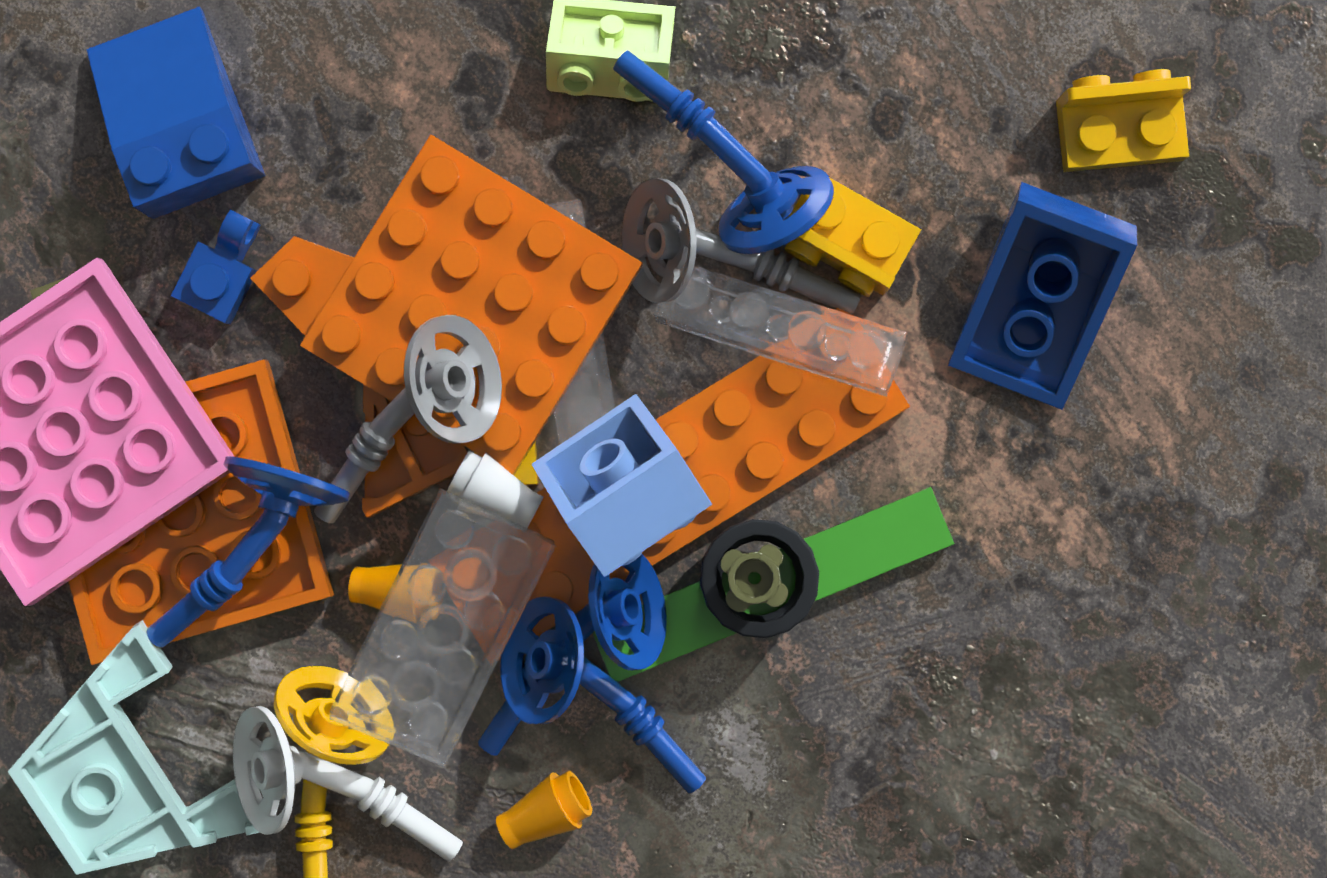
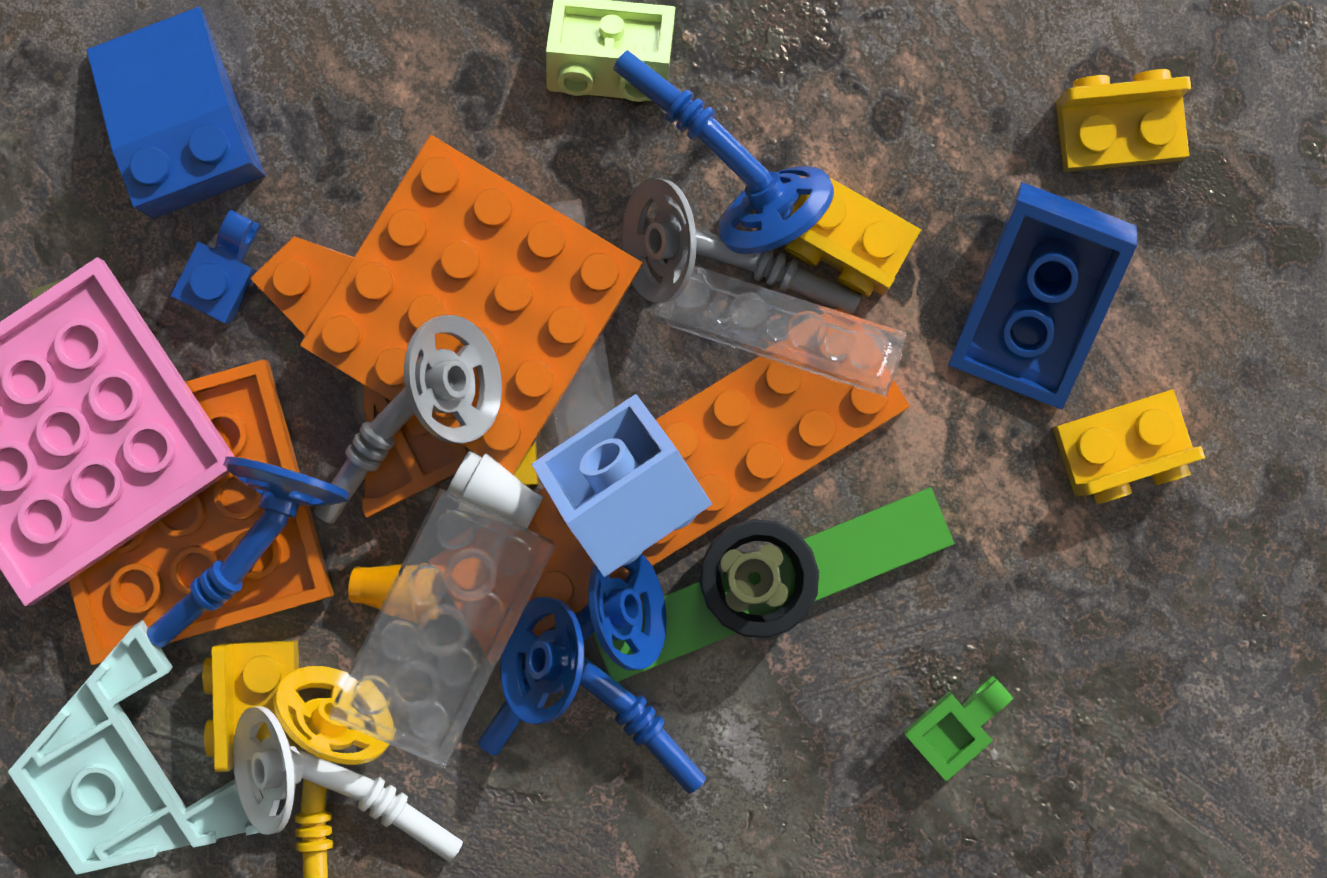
light orange cone [496,771,592,849] -> none
none -> yellow bracket [202,640,301,772]
none -> bright green plate [903,675,1014,782]
none -> yellow bracket [1052,389,1205,504]

